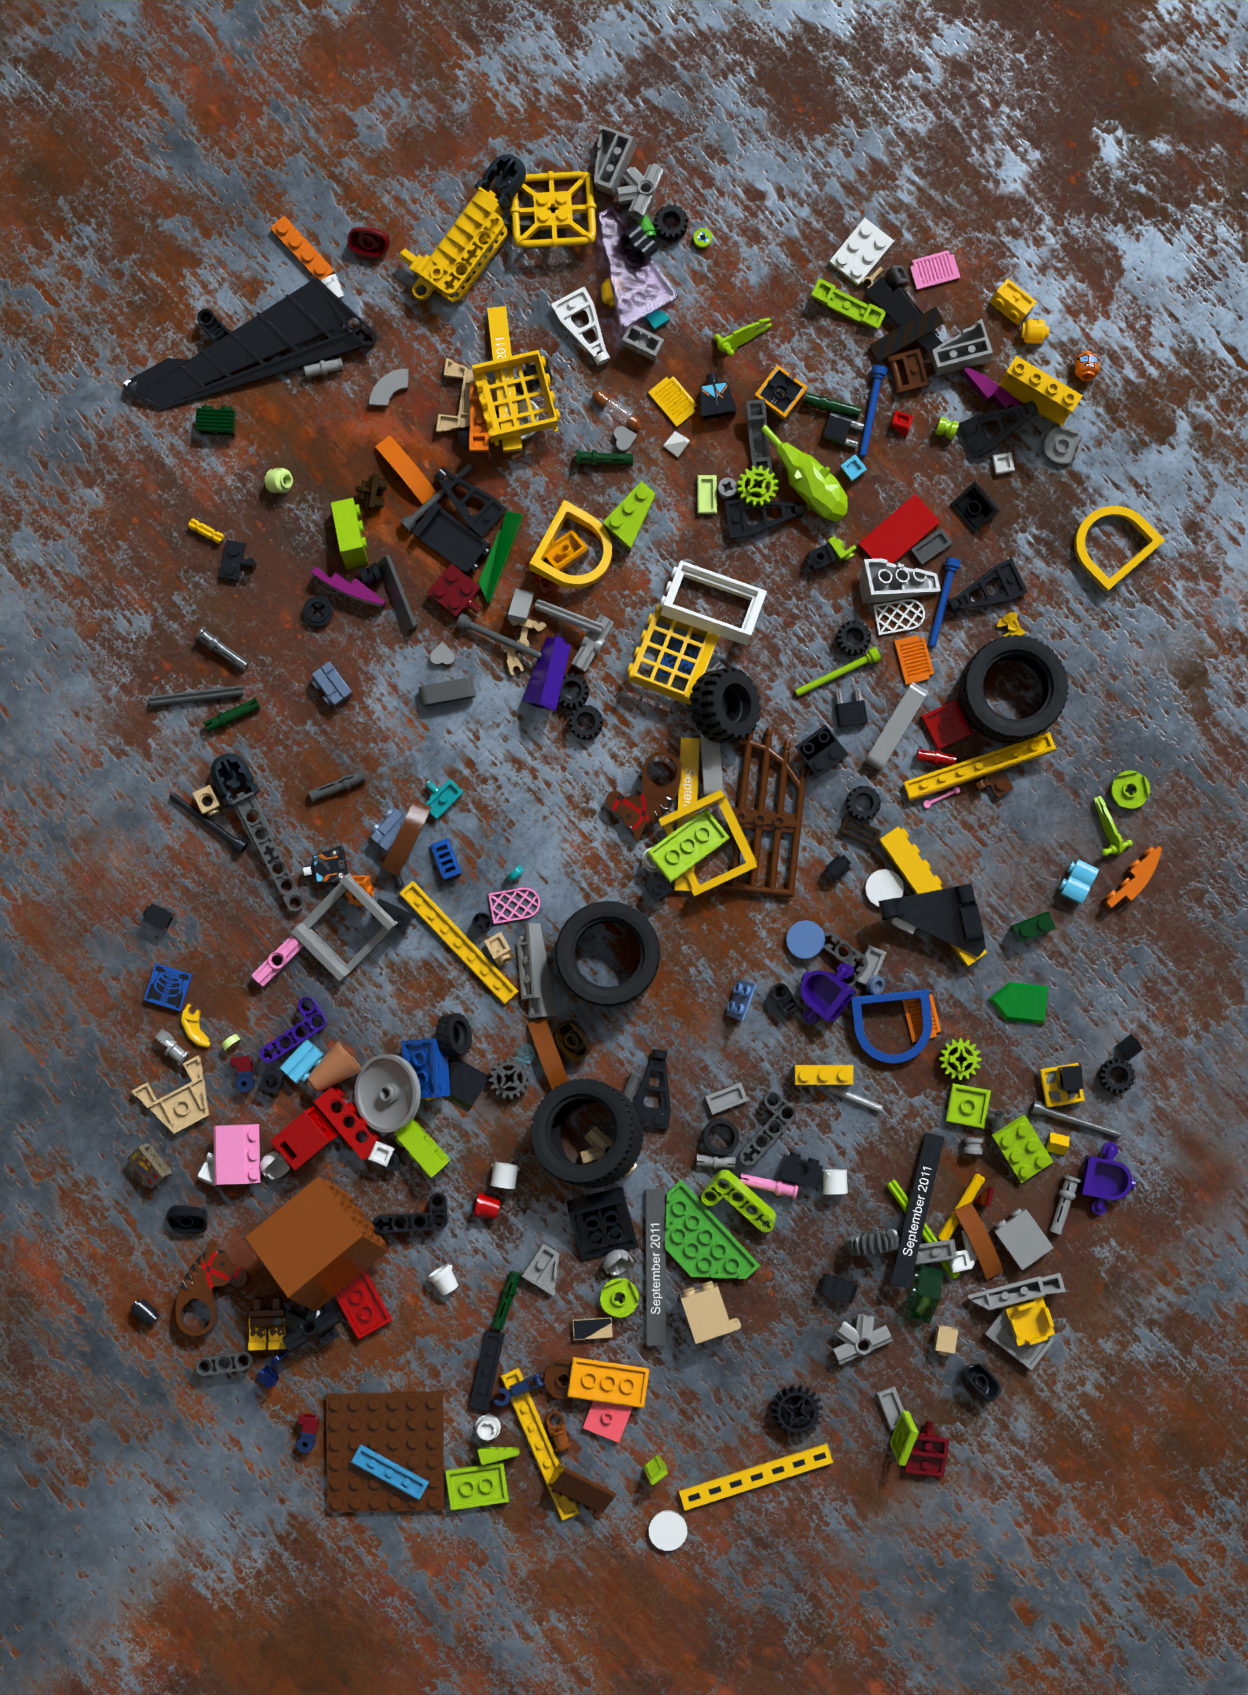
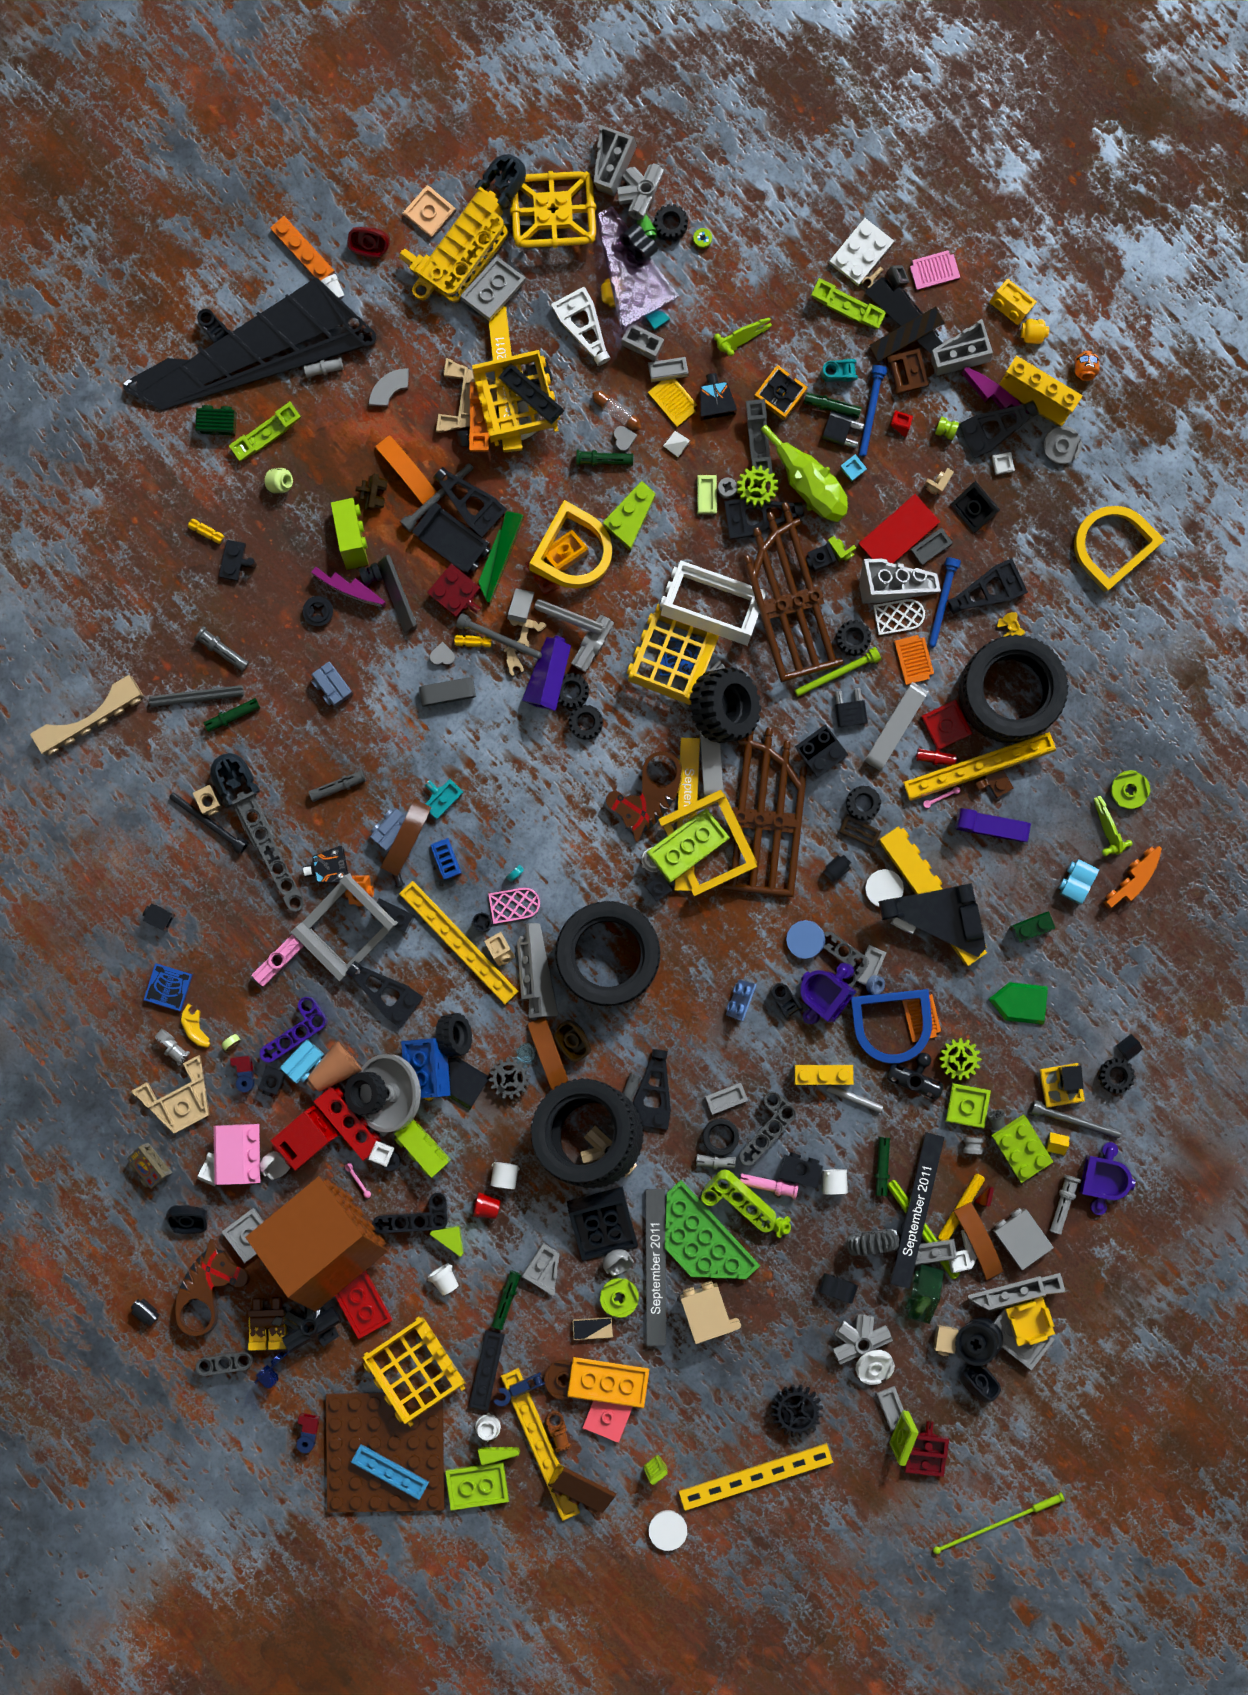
none -> tan arch [30,675,144,756]
none -> light grey plate [222,1208,264,1263]
none -> lime slope [229,402,301,461]
none -> black tyre [344,1072,387,1115]
none -> bright pink hinge [345,1163,371,1198]
none -> black plate [346,961,423,1028]
none -> yellow window [363,1317,466,1427]
none -> light nougat tile [403,185,456,238]
none -> lime slope [430,1225,464,1257]
none -> yellow axle [454,635,492,648]
none -> light grey plate [460,256,526,321]
none -> black tile [498,364,564,425]
none -> light grey tile [648,357,689,382]
none -> reddish brown piece [743,502,843,683]
none -> lime plate [773,1216,791,1238]
none -> teal piece [820,359,858,382]
none -> white tile [855,1350,895,1385]
none -> dark green pin [875,1137,891,1196]
none -> black piece [886,1053,944,1100]
none -> tan bracket [924,468,954,495]
none -> lime piece [933,1492,1065,1555]
none -> dark purple beam [954,808,1031,843]
none -> black wheel [955,1317,1003,1366]

